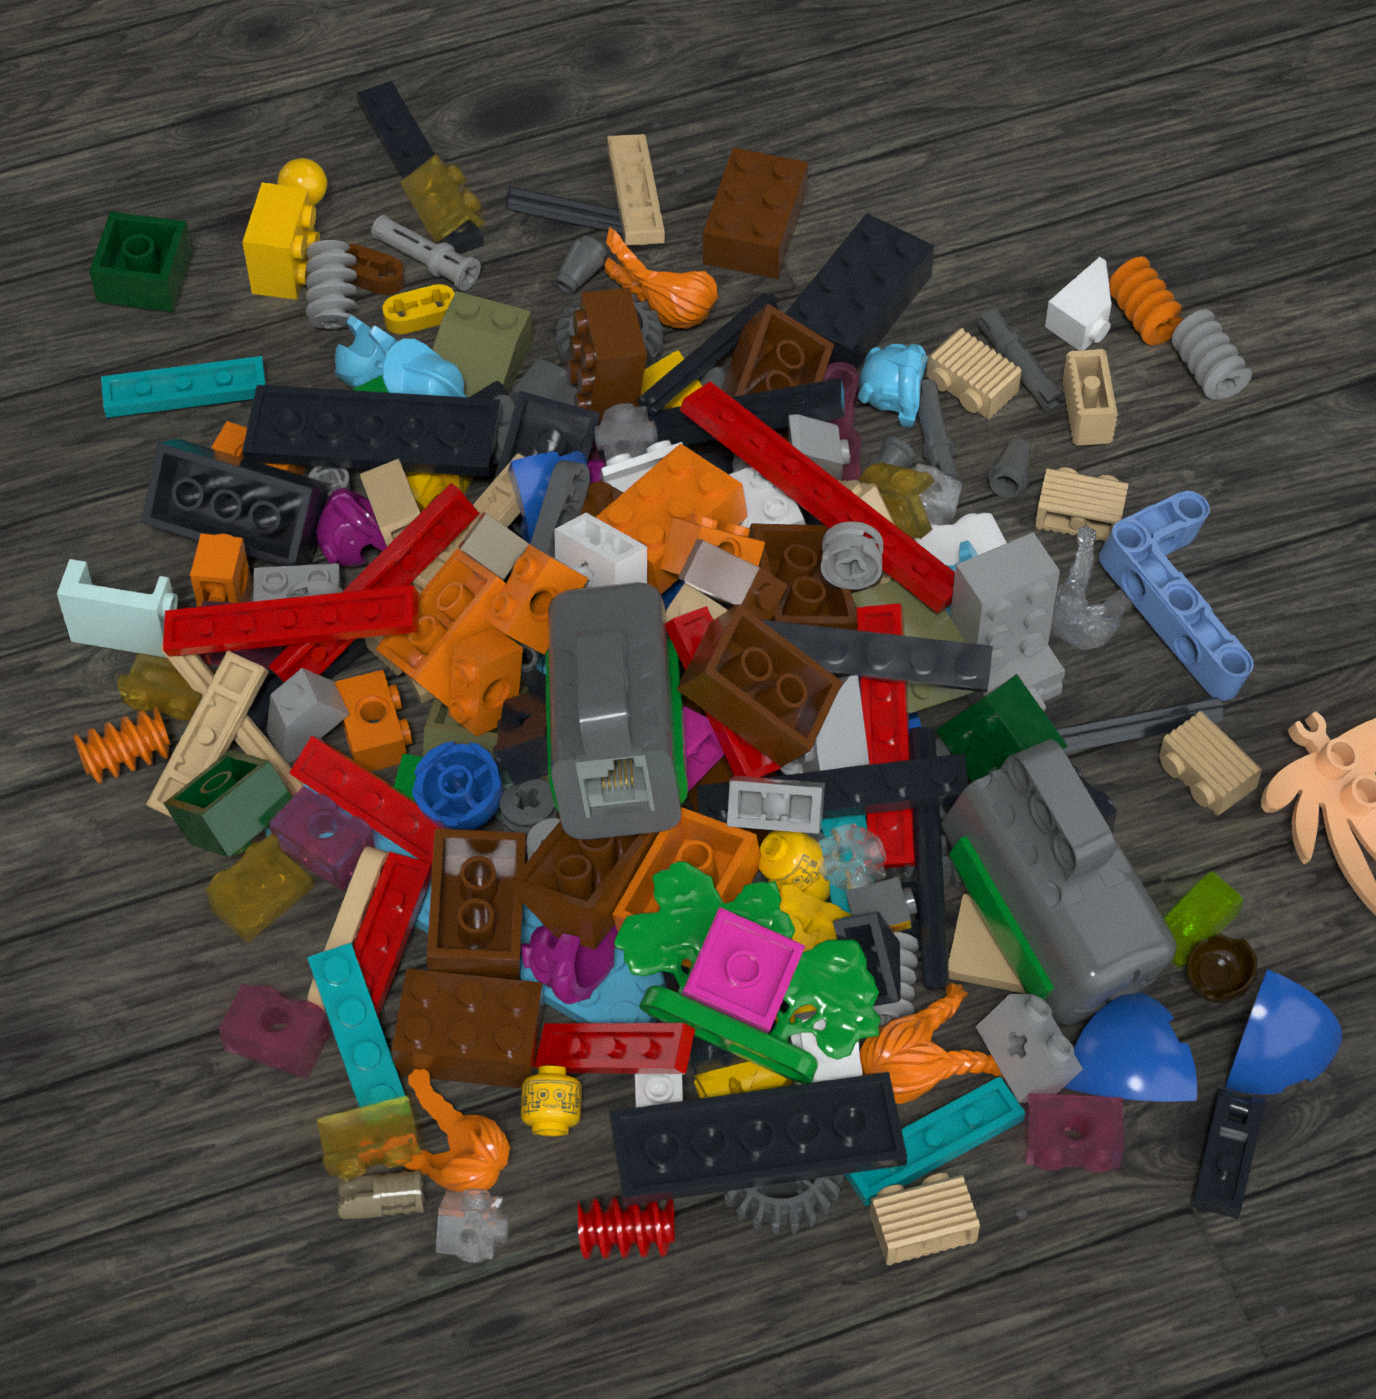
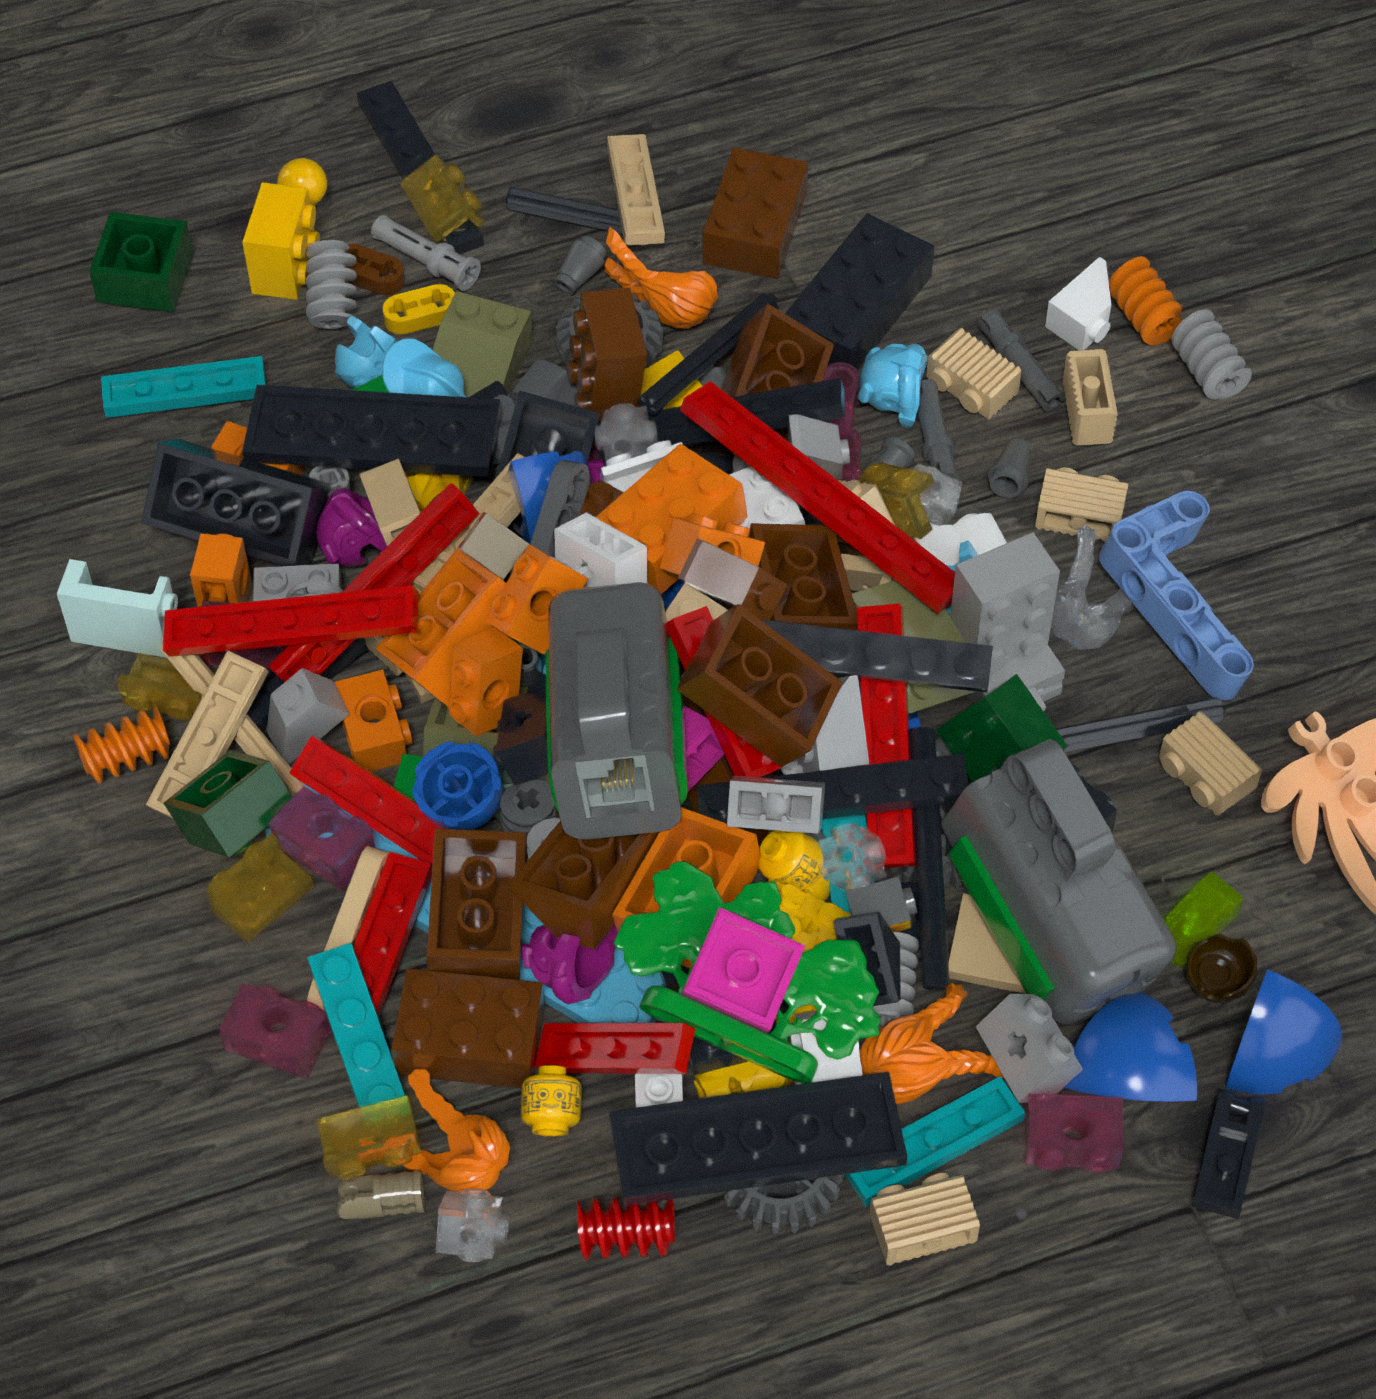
light grey wheel [821,522,883,590] -> none

